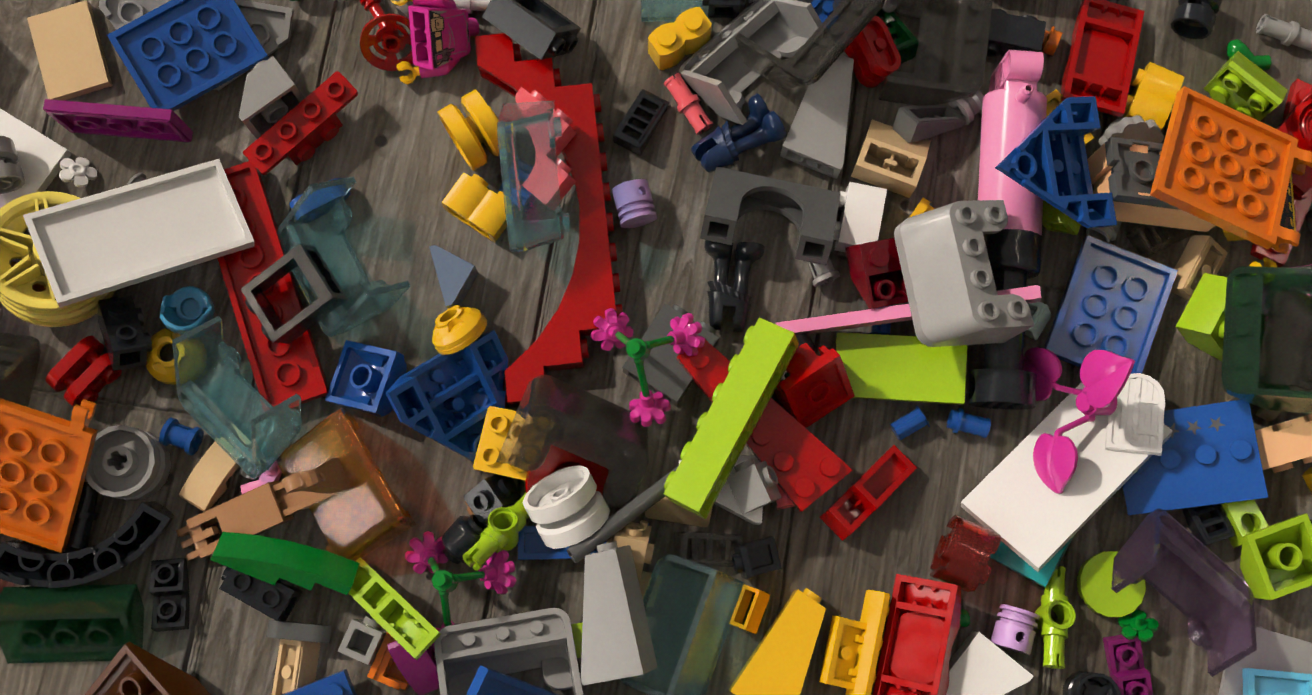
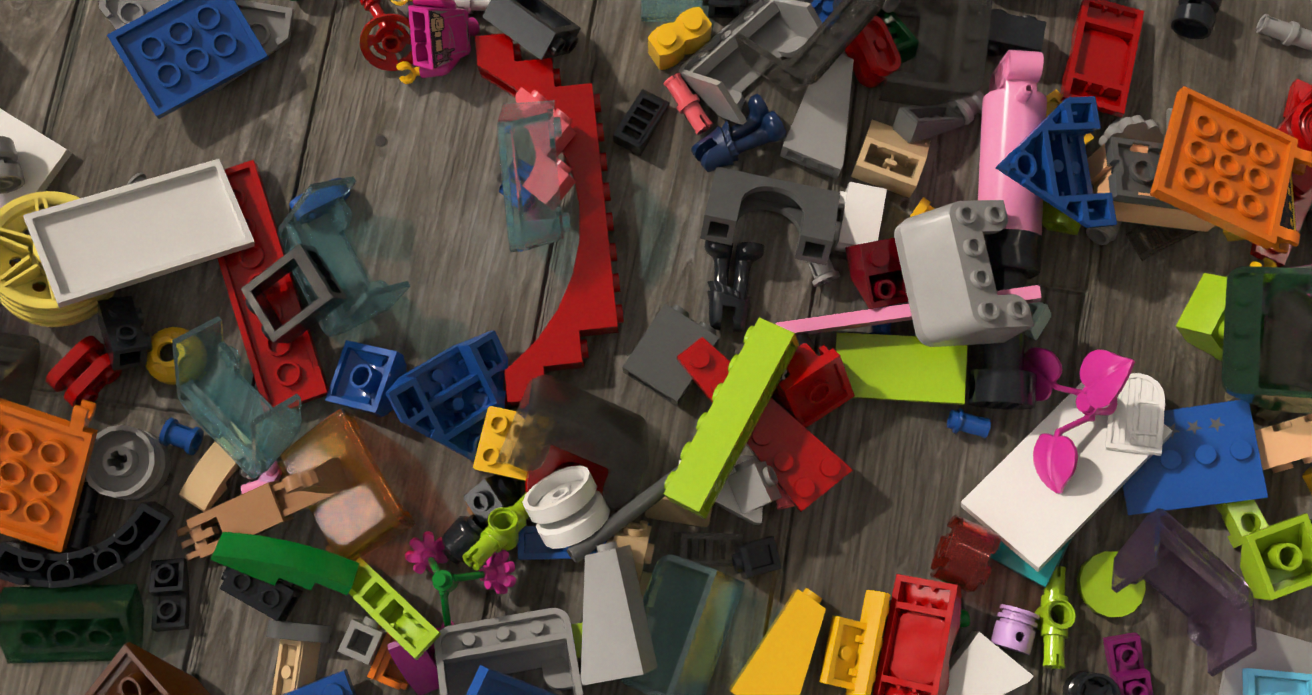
tan tile [27,0,113,101] -> none
magenta tile [43,99,193,142] -> none
white plant [59,157,97,188] -> none
dark azure hair [160,286,215,336] -> none
light grey slope [239,56,305,139] -> none
red bracket [243,71,358,175] -> none
sand blue slope [429,245,479,309] -> none
yellow piece [432,305,487,355] -> none
yellow wheel [437,89,511,171] -> none
yellow brick [441,172,517,243] -> none
dark pink plant [591,308,705,427] -> none
lavender piece [612,179,657,228] -> none
light orange piece [729,584,770,634] -> none
red slope [819,445,917,541] -> none
blue piece [890,405,930,441] -> none
orange plate [1042,26,1063,56] -> none
blue plate [1044,235,1178,374] -> none
green plant [1118,610,1159,642] -> none
yellow brick [1122,62,1185,130] -> none
tan slope [1171,235,1228,301] -> none
black slope [1182,504,1236,547] -> none
lime slope [1203,51,1288,121] -> none
green arm [1226,39,1271,71] -> none

